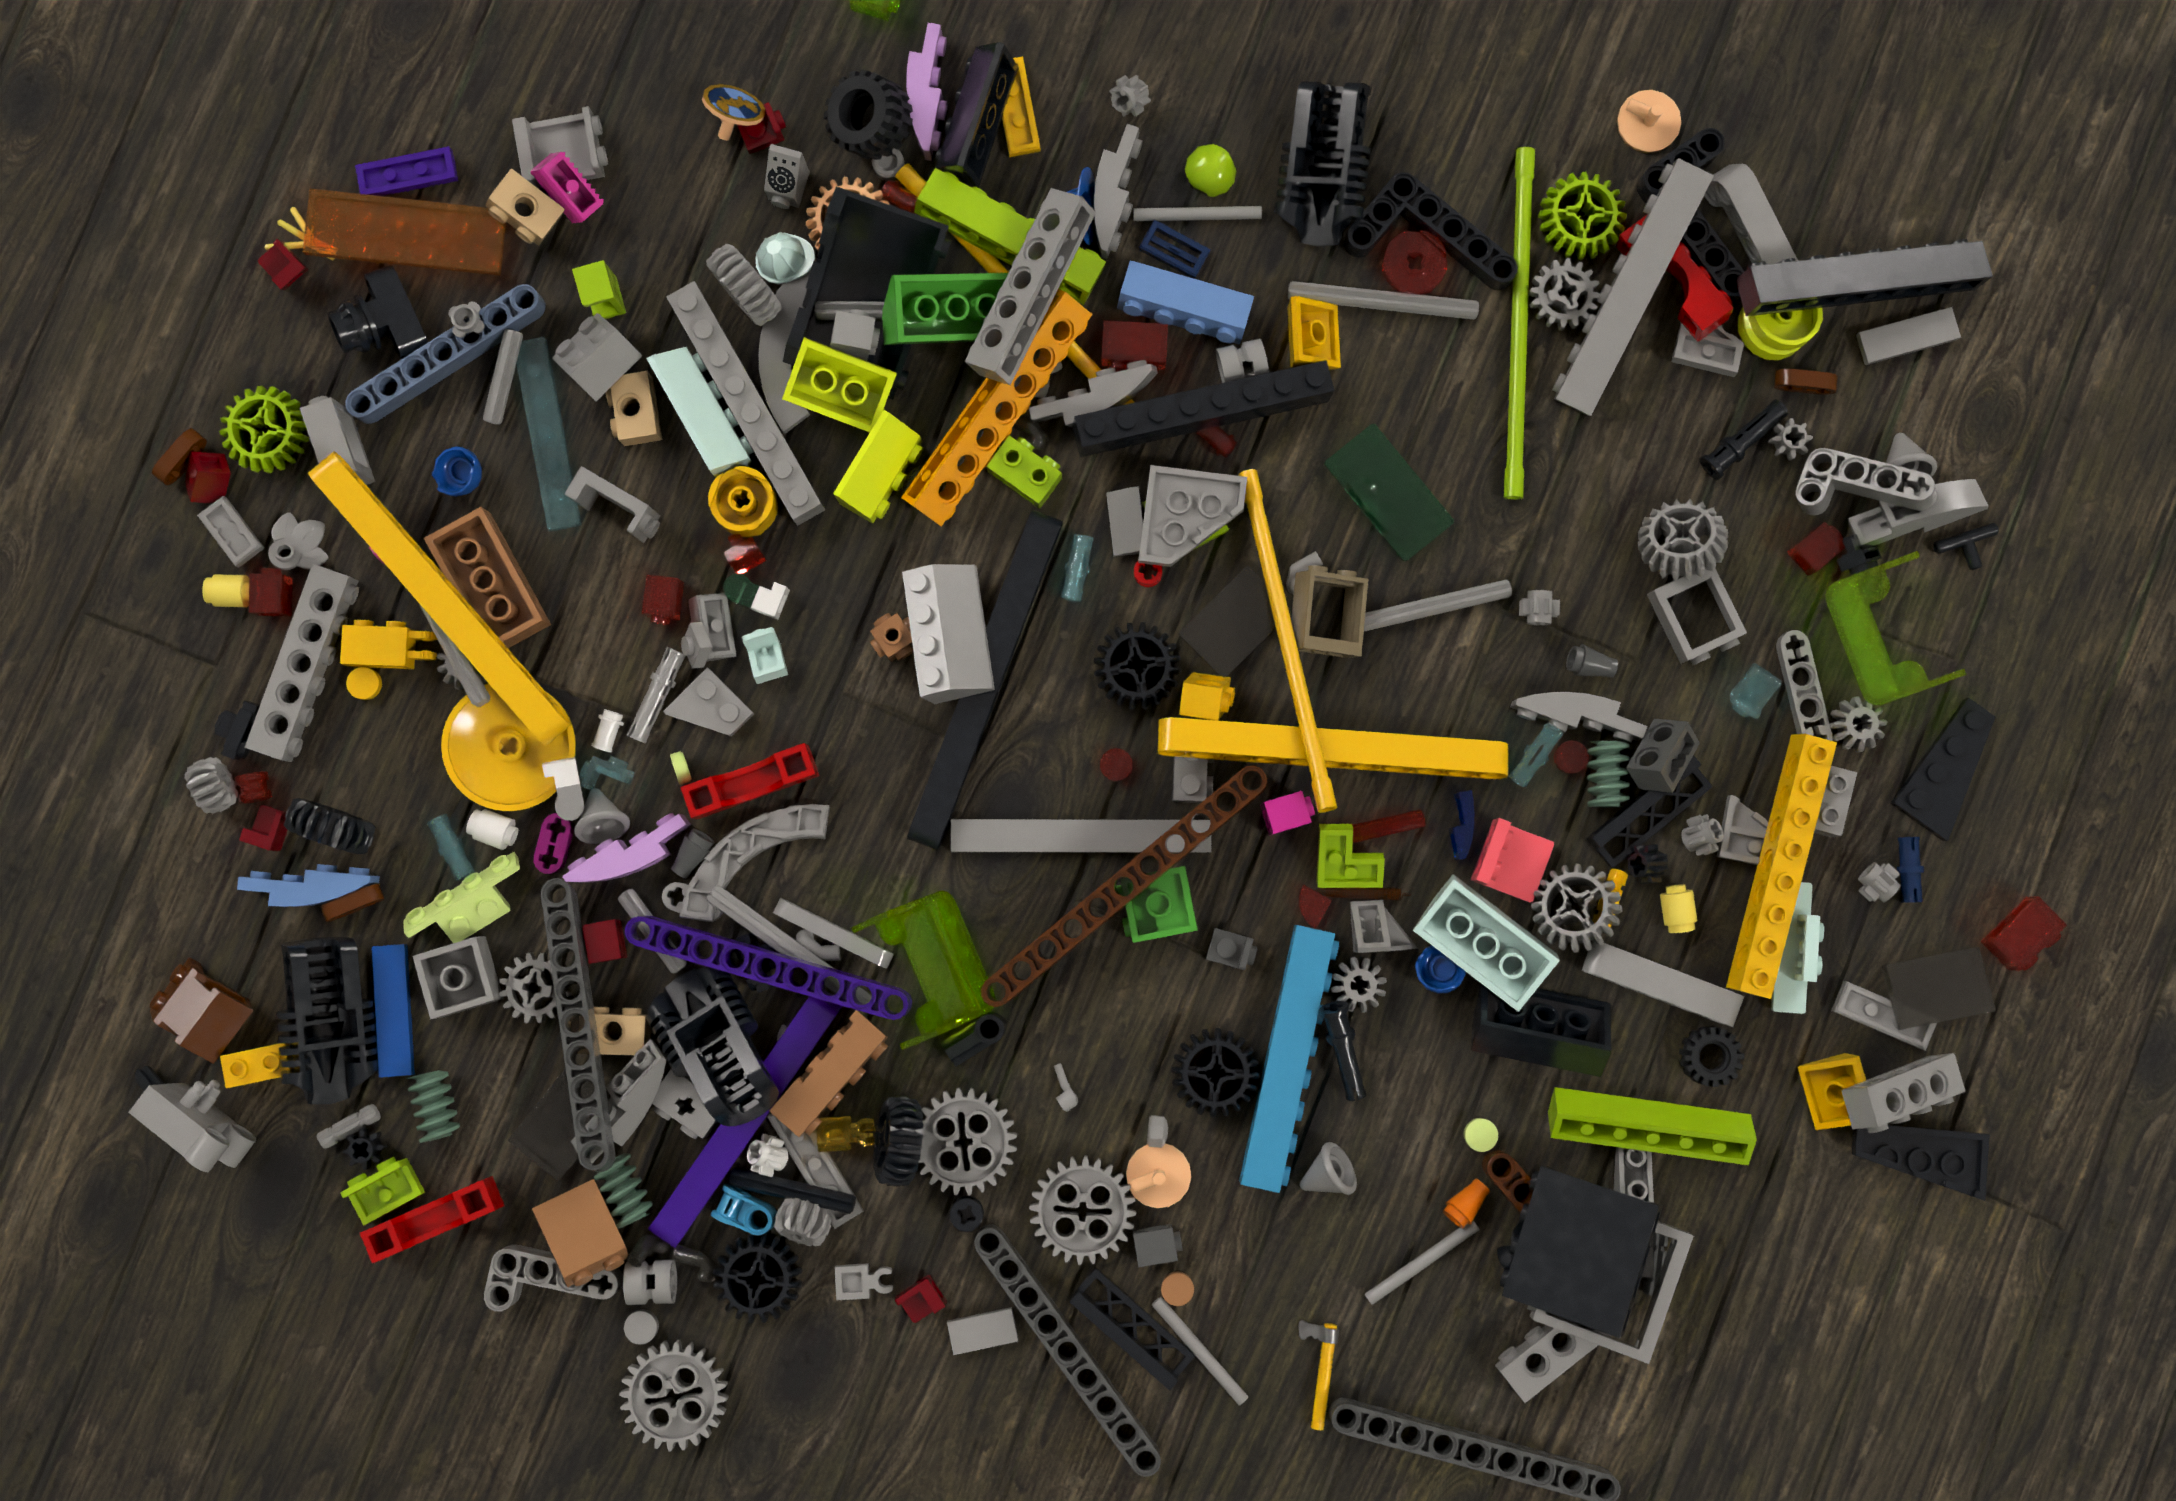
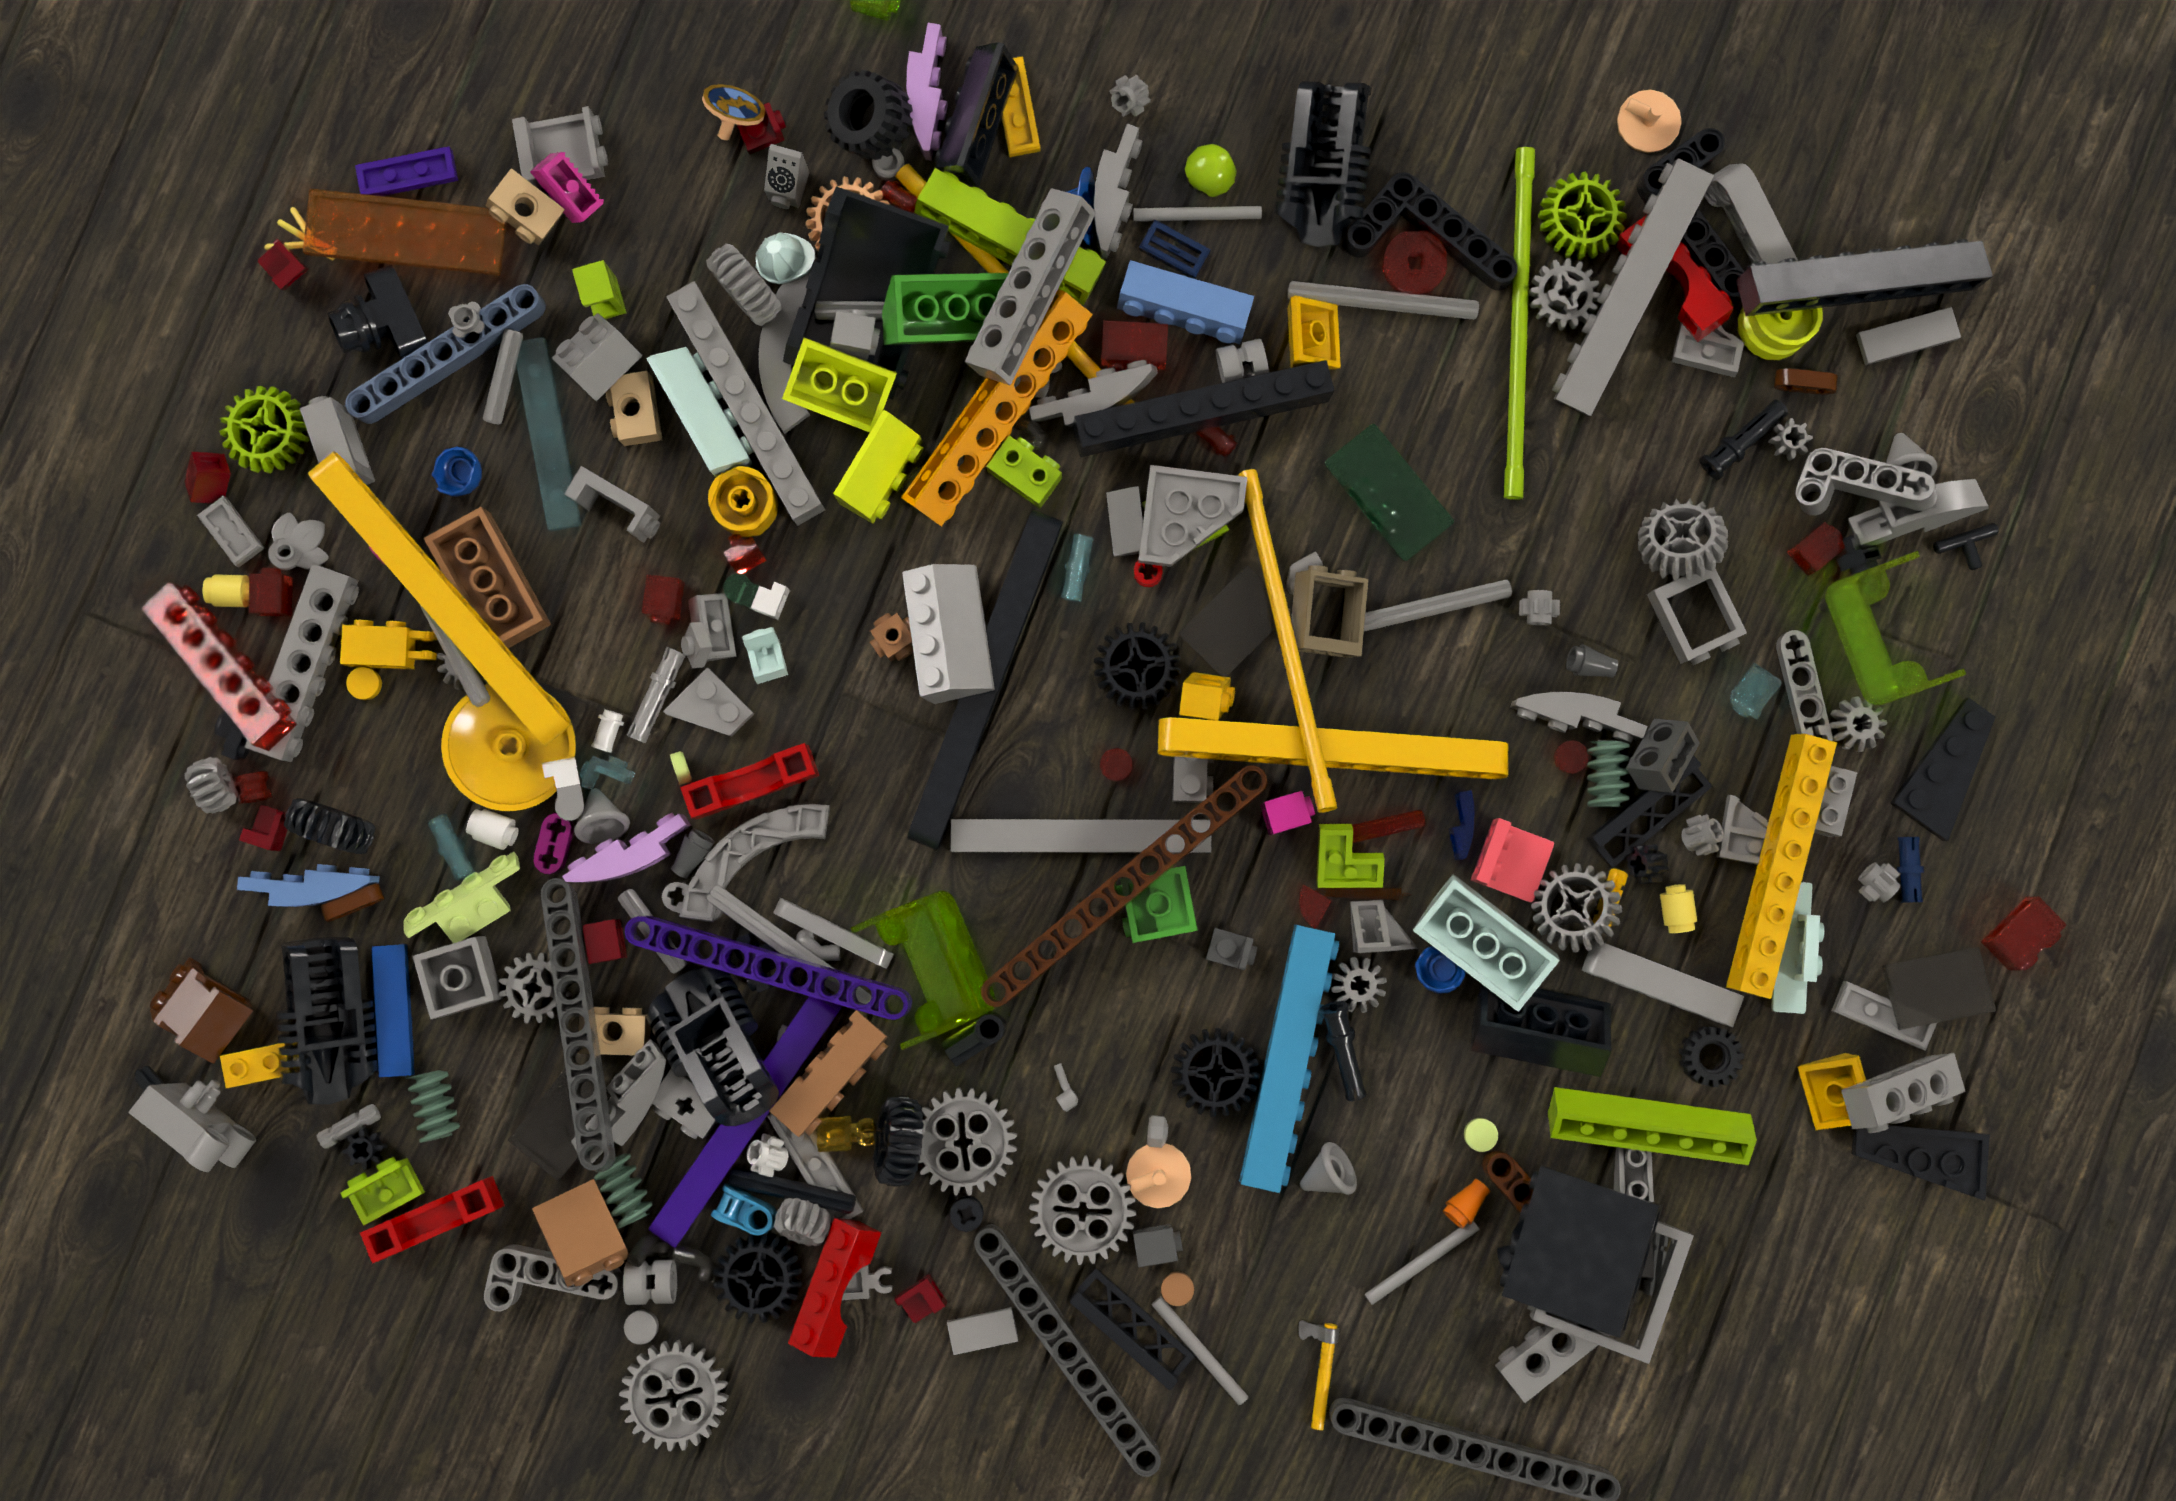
reddish brown beam [152,428,207,485] -> none
clear light blue pin [1509,723,1563,787] -> none
none -> clear red brick [142,581,297,751]
none -> red arch [788,1218,882,1358]

